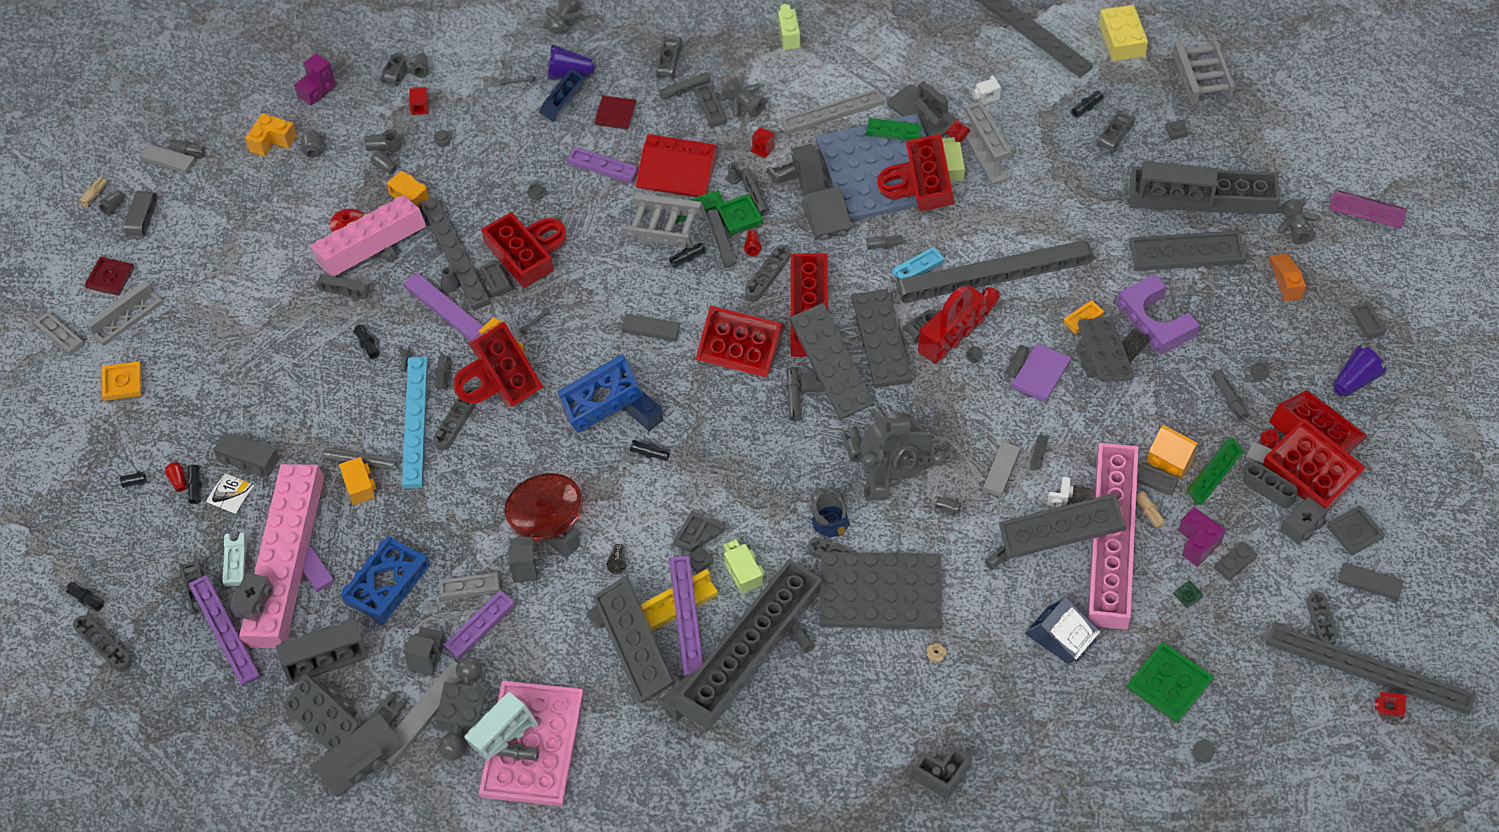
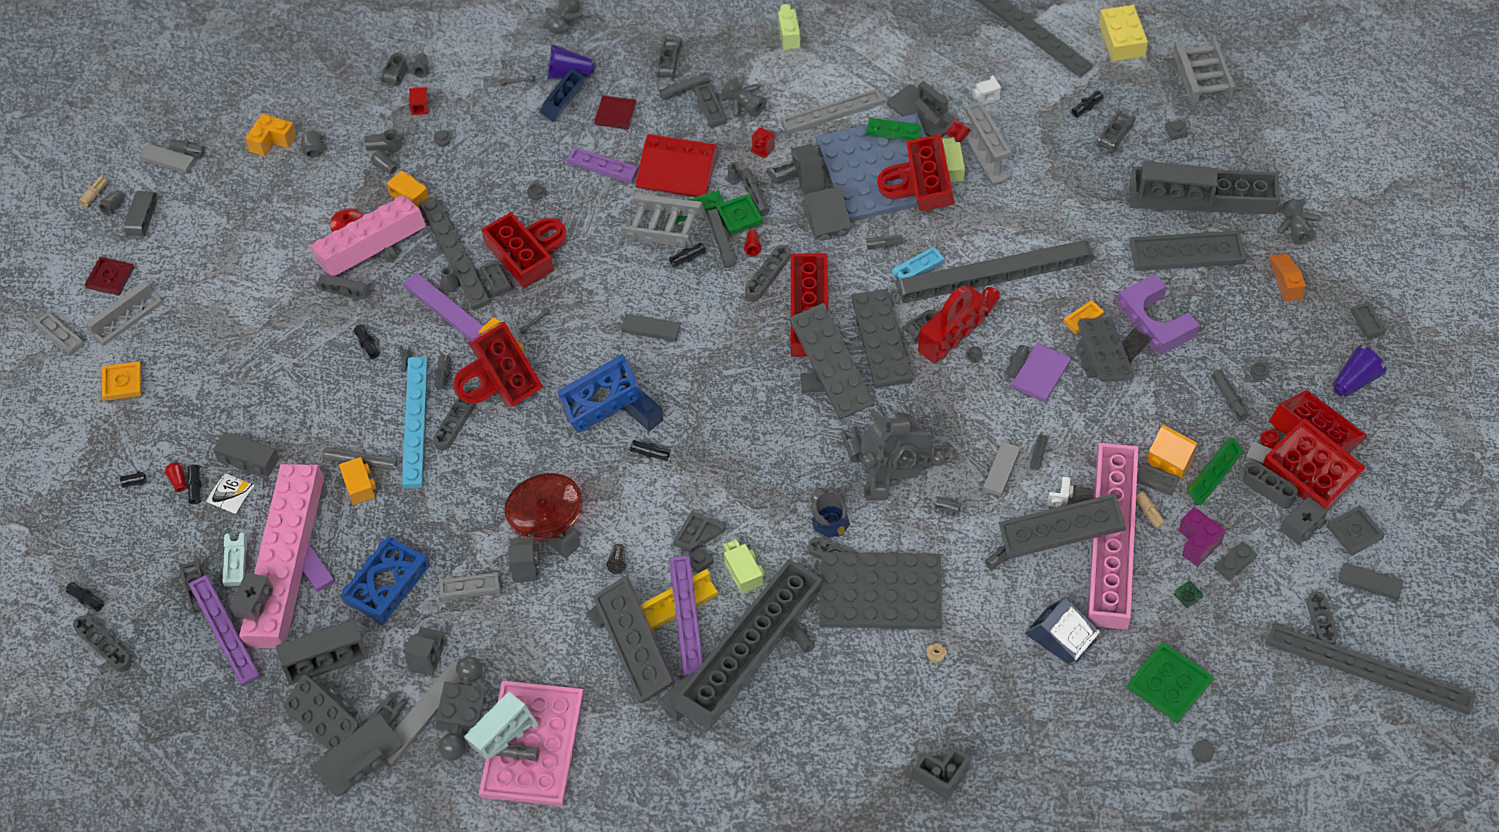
magenta brick [294,53,336,106] -> none
medium lavender plate [444,590,516,660] -> none
red slope [695,305,785,378] -> none
dark grey pin [786,367,801,422] -> none
magenta fence [1329,189,1407,229] -> none
red brick [1374,692,1406,719] -> none

